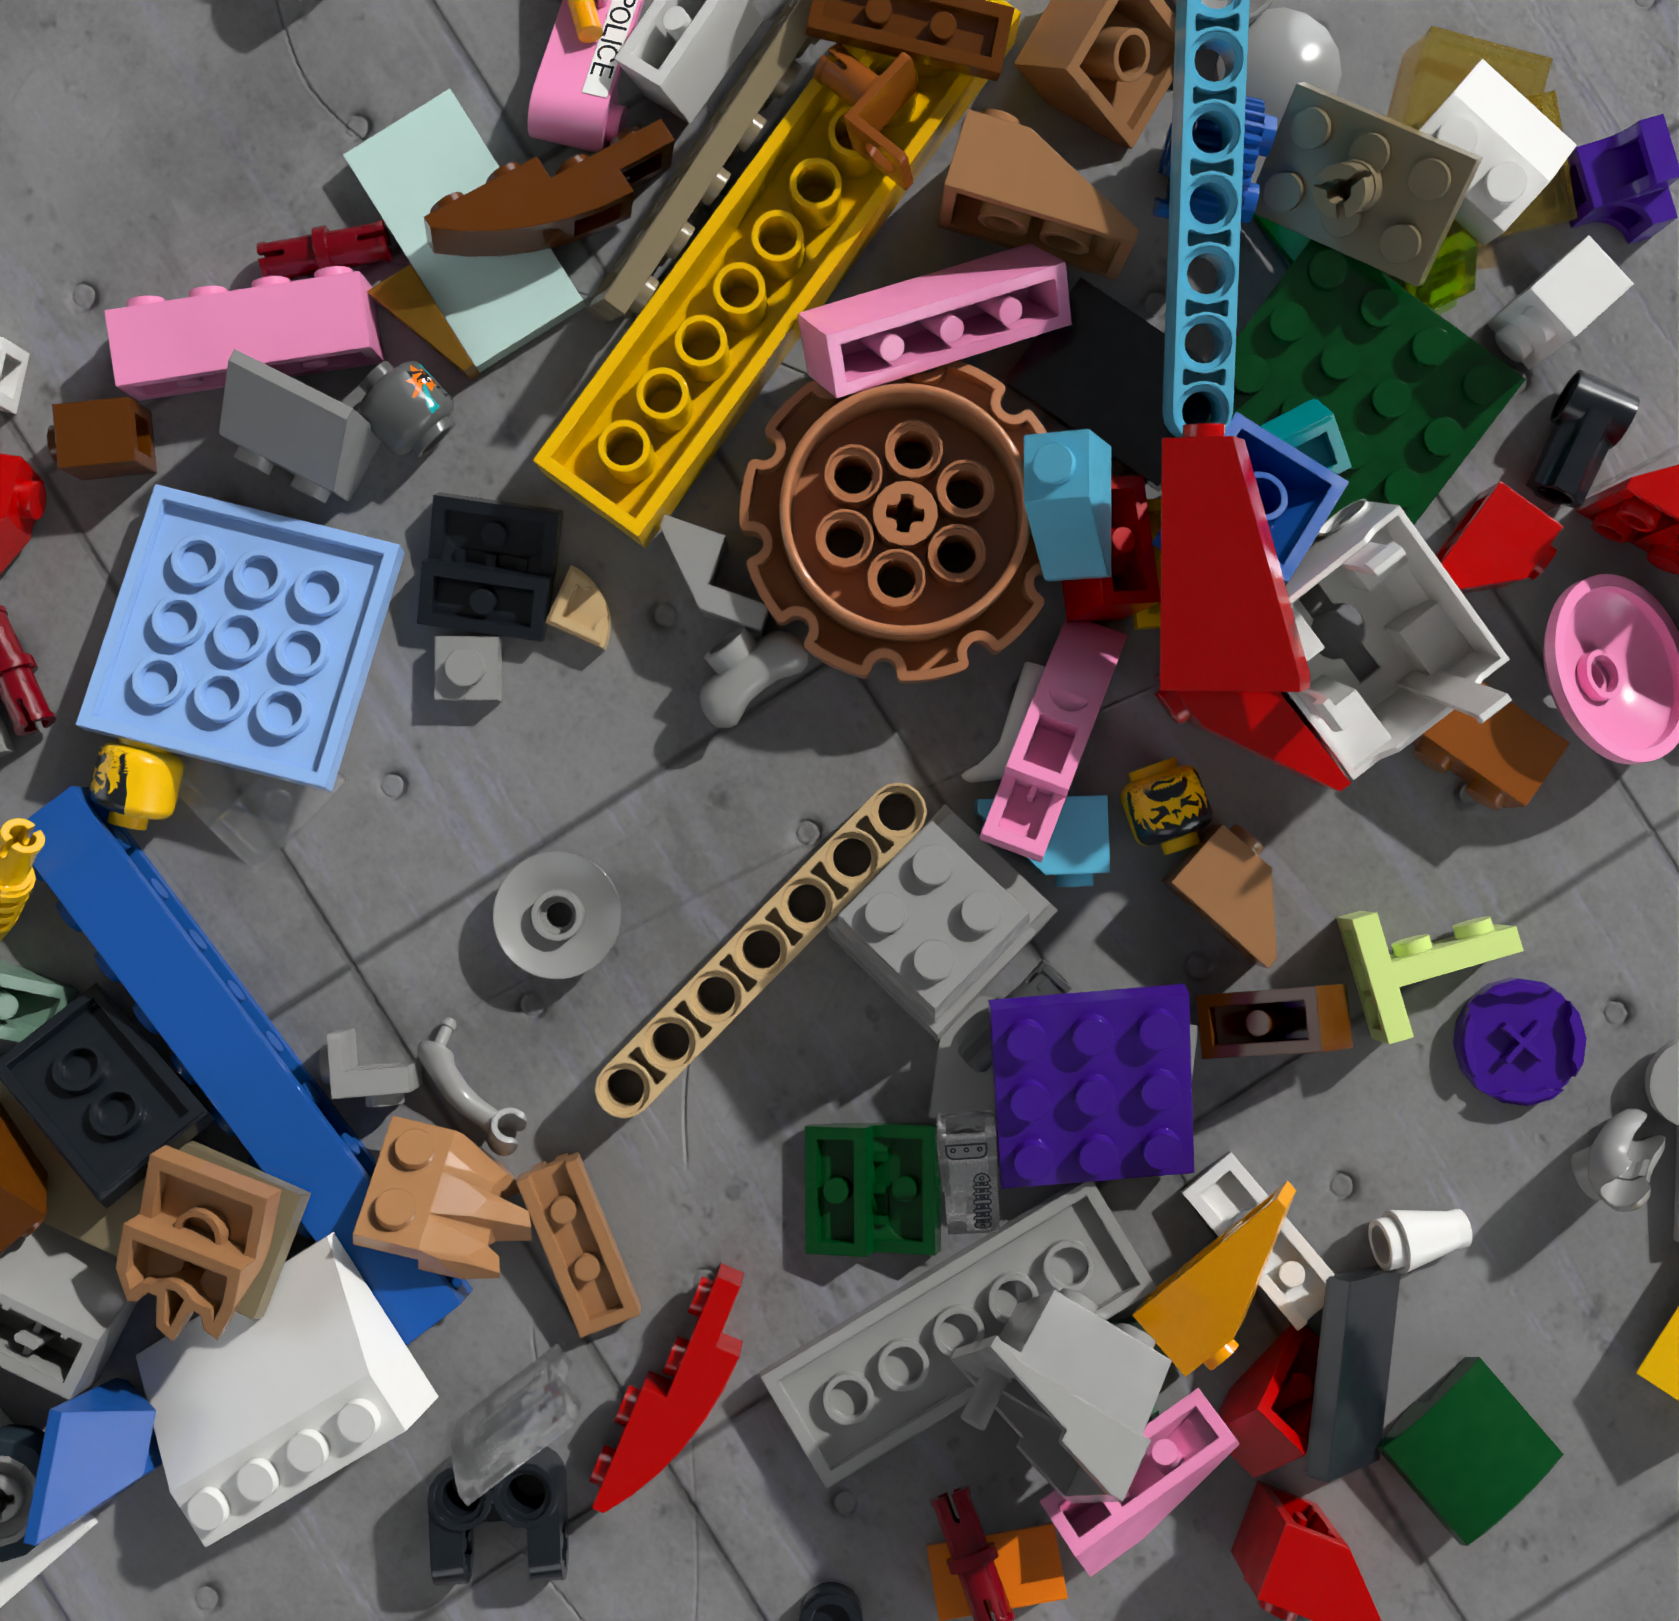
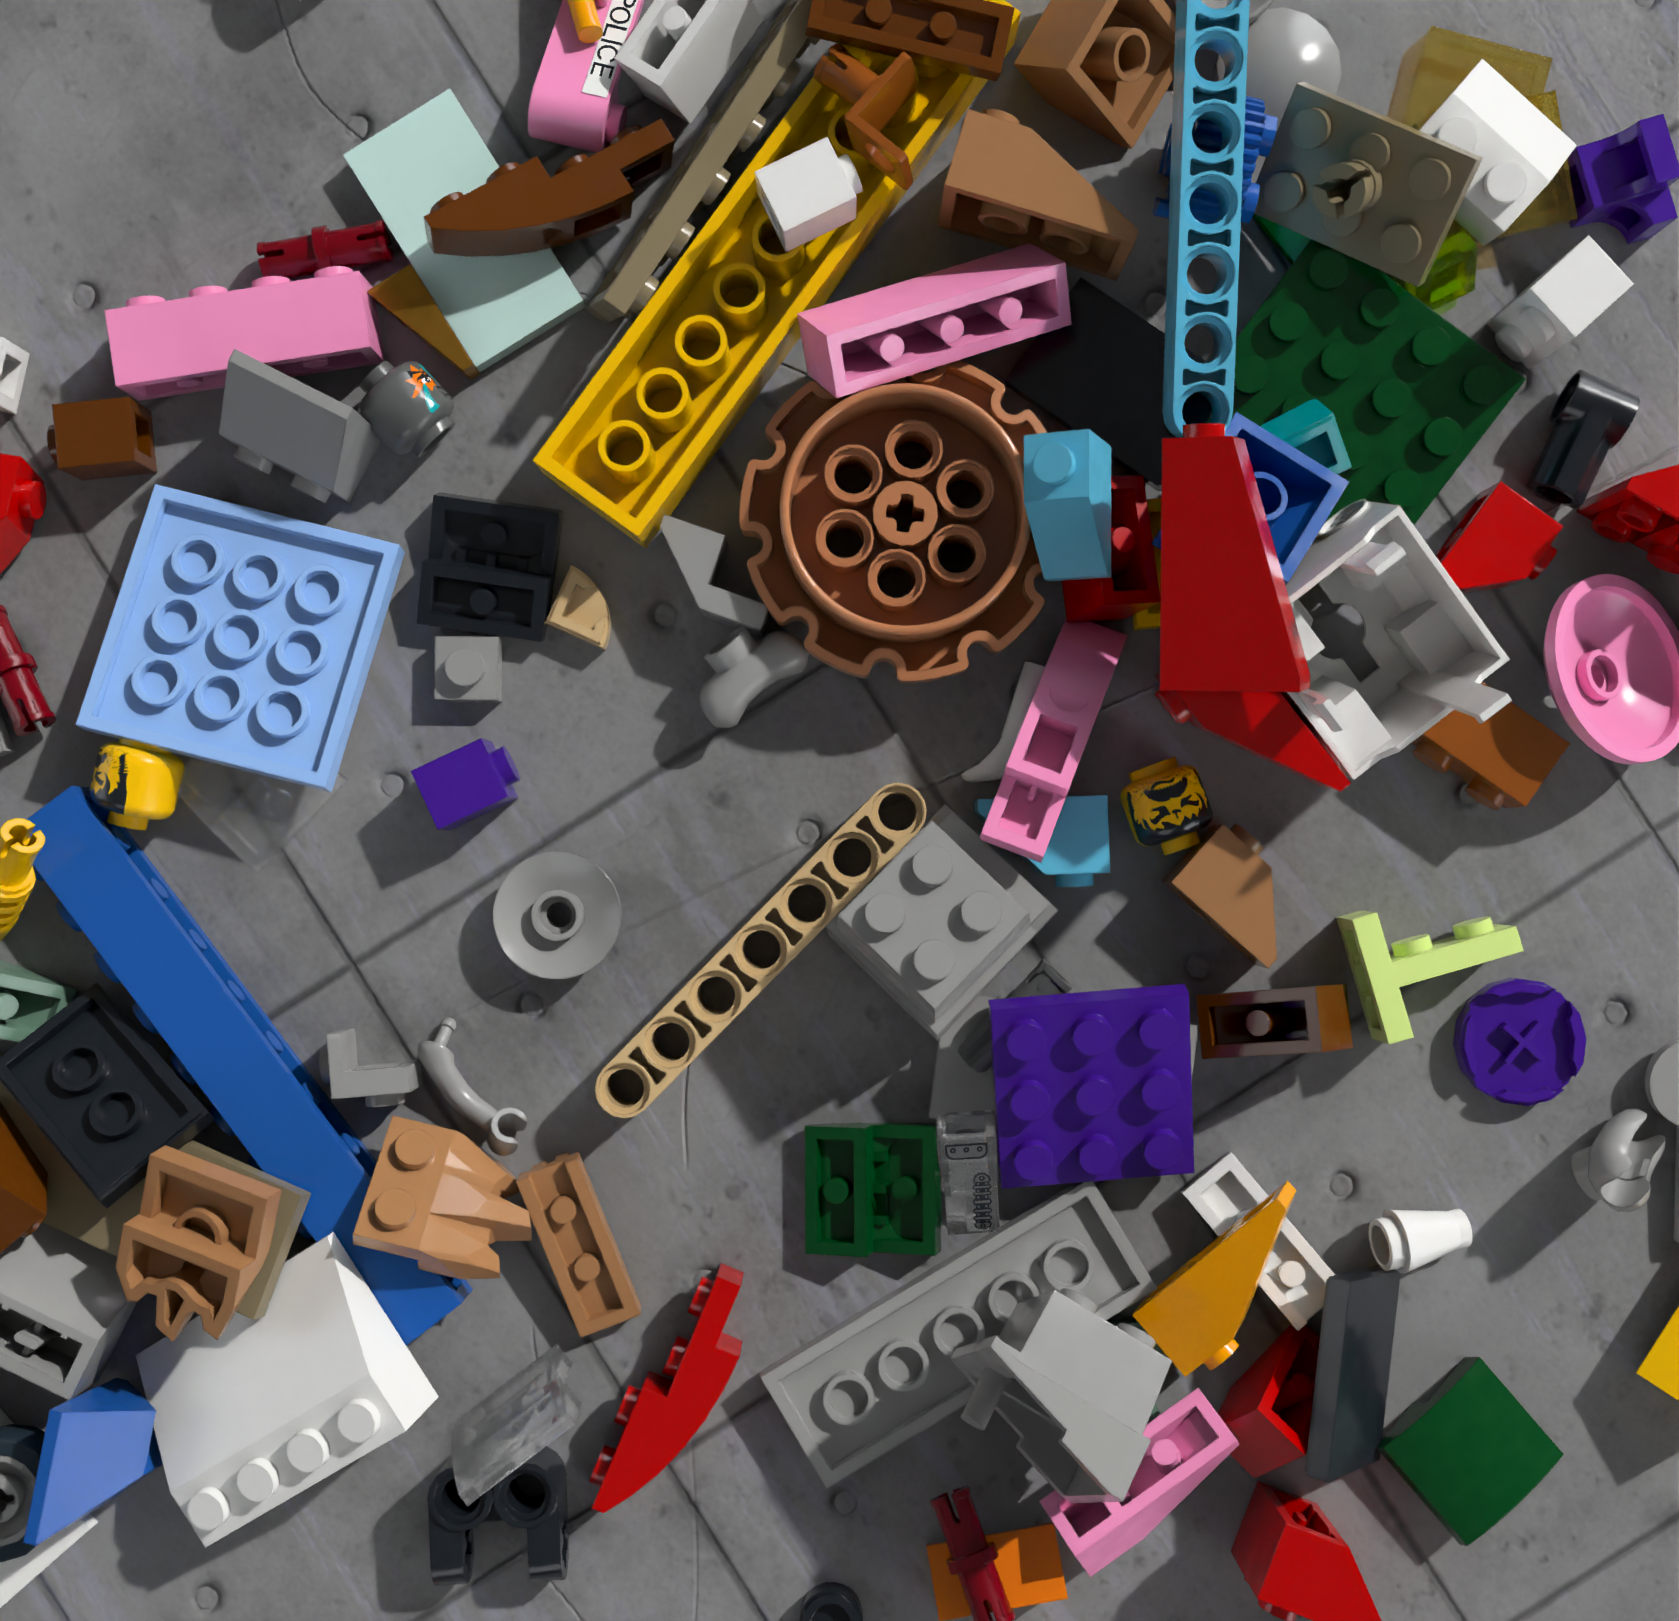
none -> dark purple brick [411,738,520,830]
none -> white brick [755,137,863,252]

